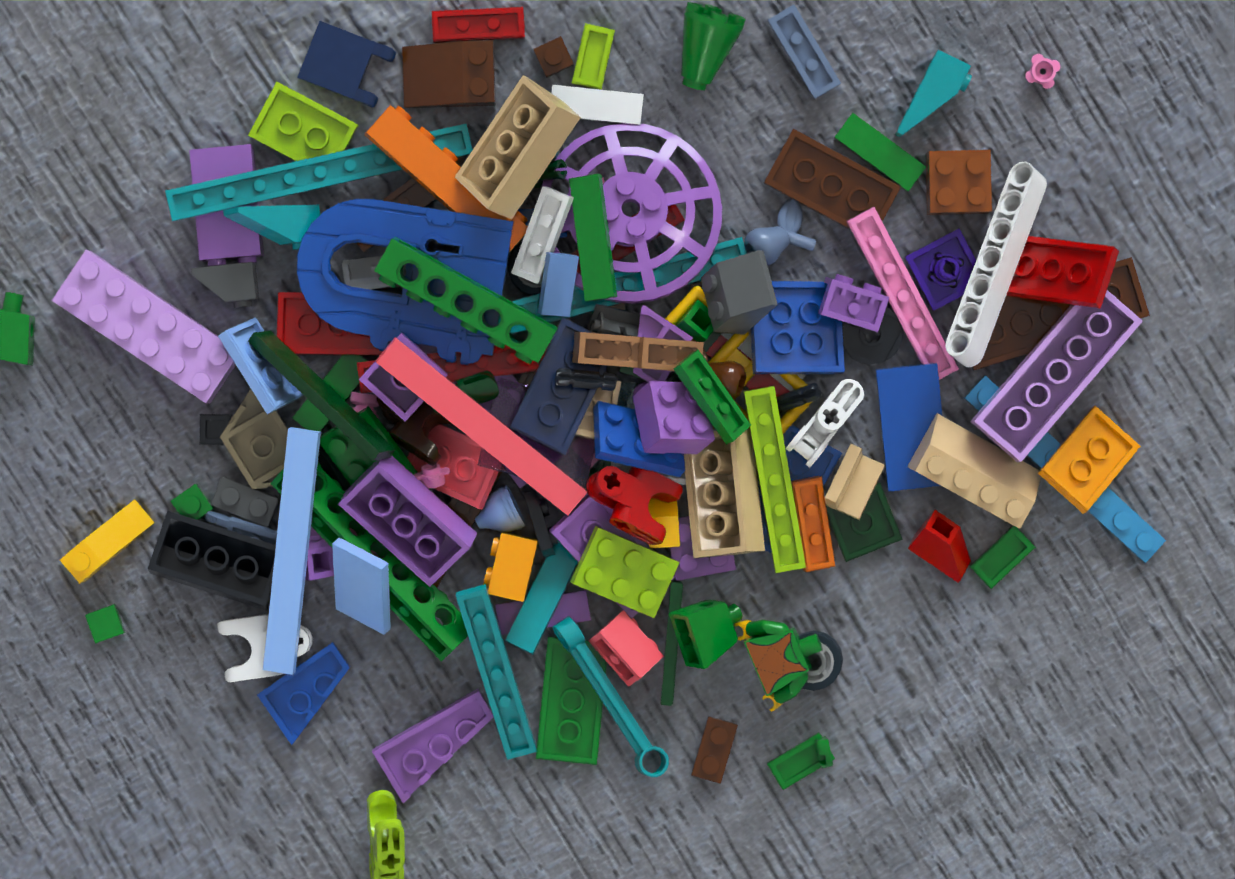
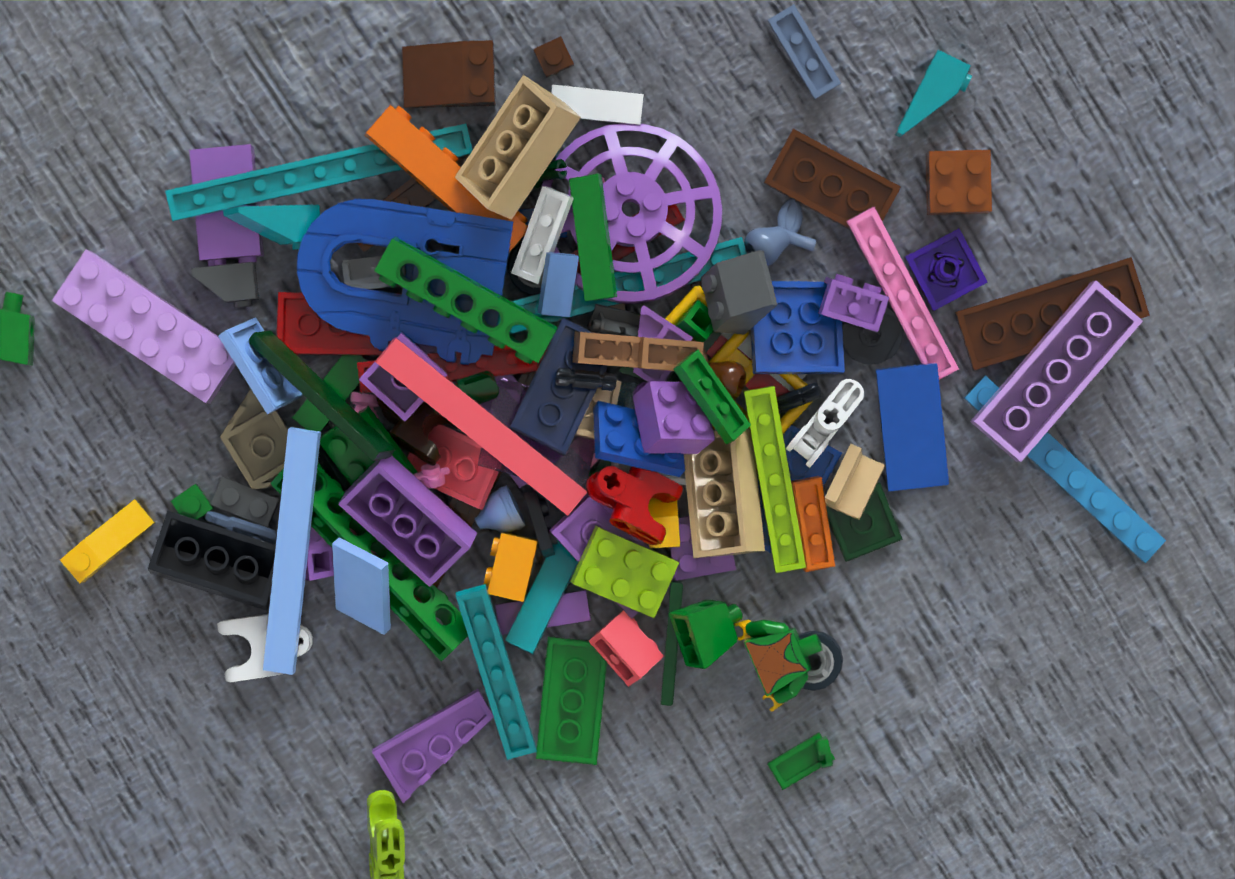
green tile [85,604,126,644] -> none
black tile [199,414,232,445] -> none
lime plate [248,81,359,161] -> none
blue wing [257,642,351,745] -> none
dark blue flag [297,21,396,108] -> none
red tile [432,7,525,43] -> none
teal piece [552,616,669,777] -> none
lime tile [572,23,615,90] -> none
green cone [681,2,746,91] -> none
reddish brown plate [691,716,738,784] -> none
green tile [834,113,926,192] -> none
tan slope [907,413,1041,529] -> none
red slope [908,510,971,583] -> none
white beam [945,162,1047,367] -> none
green tile [969,526,1036,589] -> none
red plate [1006,236,1119,308] -> none
bright pink plate [1025,54,1060,89] -> none
light orange tile [1038,406,1141,514] -> none

